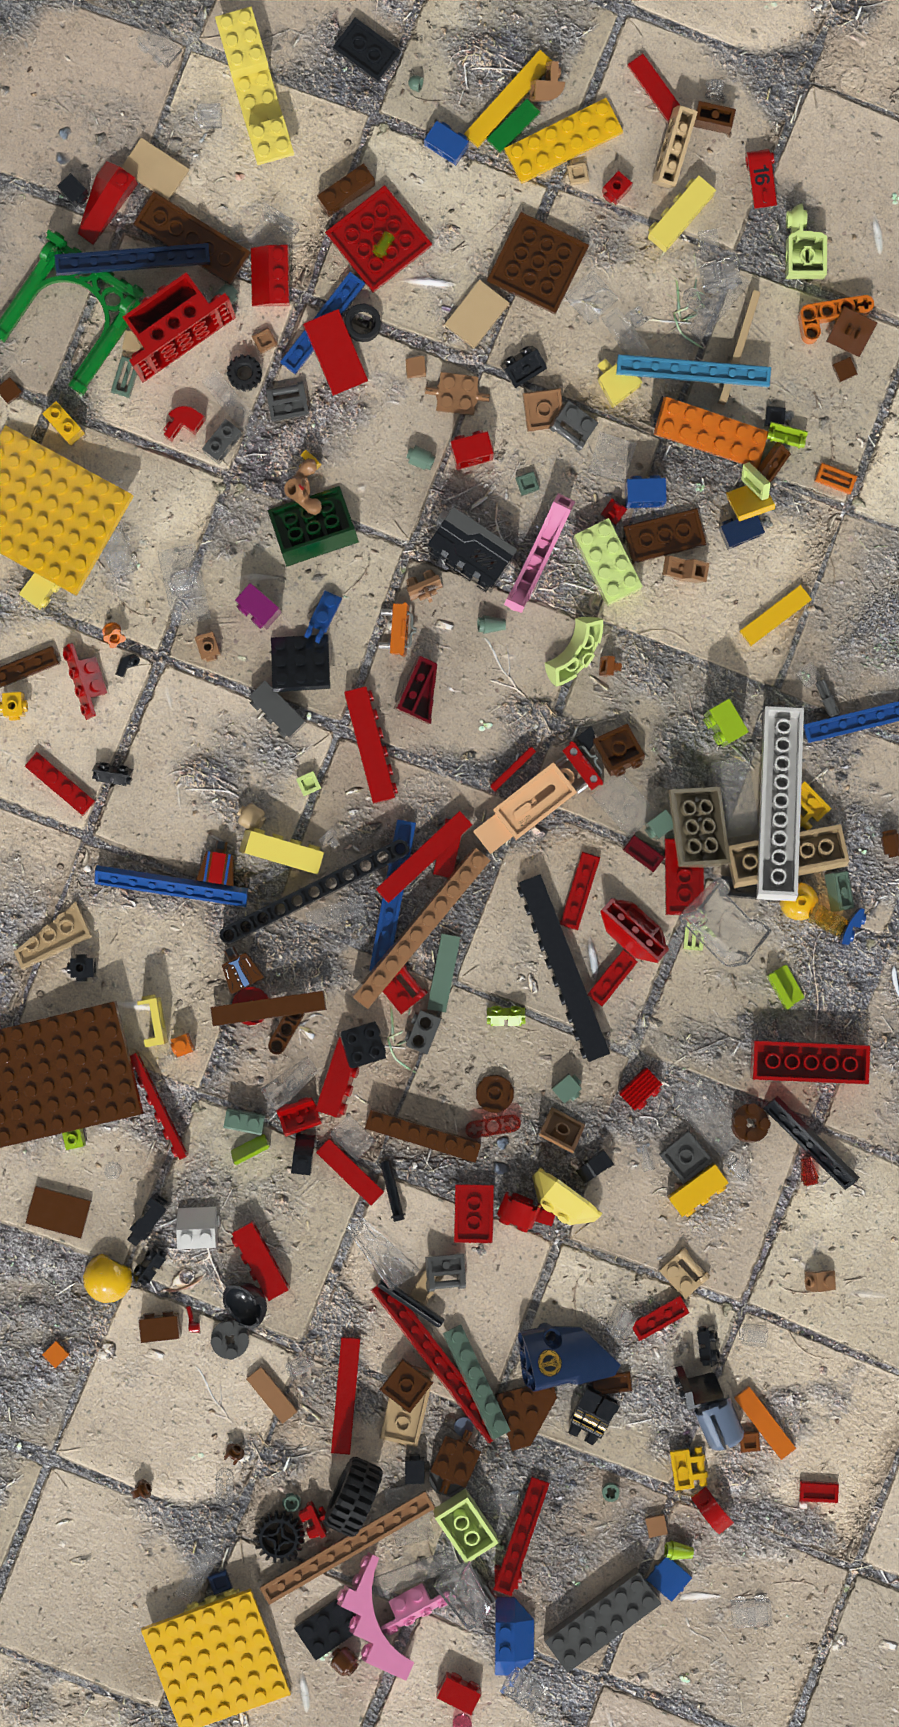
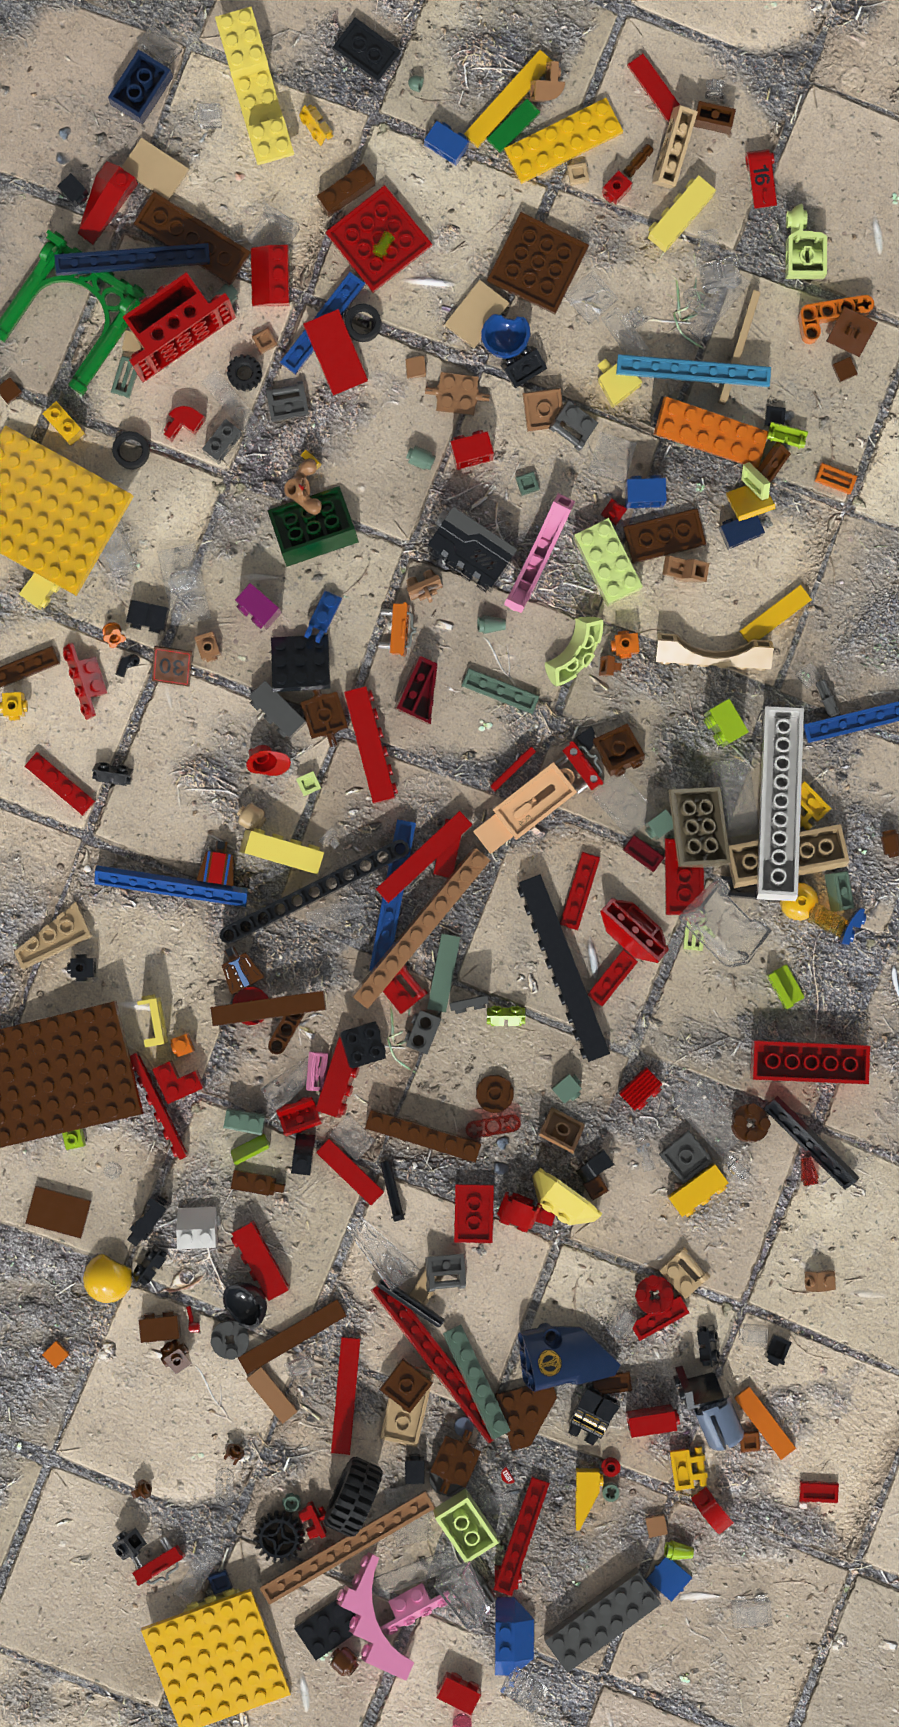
none -> dark blue brick [108,49,173,125]
none -> black tyre [112,431,150,470]
none -> black brick [112,1528,147,1560]
none -> black brick [126,600,170,634]
none -> red piece [132,1537,186,1586]
none -> reddish brown piece [152,646,193,687]
none -> red brick [152,1060,205,1104]
none -> reddish brown brick [160,1339,192,1374]
none -> reddish brown hinge [231,1170,286,1196]
none -> reddish brown tile [238,1299,347,1374]
none -> red piece [246,745,291,776]
none -> yellow hinge [299,104,334,146]
none -> reddish brown plate [300,689,348,747]
none -> bright pink tile [306,1052,328,1091]
none -> dark grey plate [449,995,489,1014]
none -> sand green tile [462,668,540,714]
none -> blue cylinder [481,314,530,359]
none -> tile [500,1464,519,1485]
none -> yellow slope [575,1468,603,1531]
none -> reddish brown tile [583,1175,609,1201]
none -> red plate [601,1457,621,1477]
none -> orange brick [611,631,640,659]
none -> reddish brown axle [623,144,654,178]
none -> red brick [626,1404,680,1438]
none -> red plate [635,1275,674,1315]
none -> tan arch [655,633,774,671]
none -> black bracket [764,1334,792,1366]

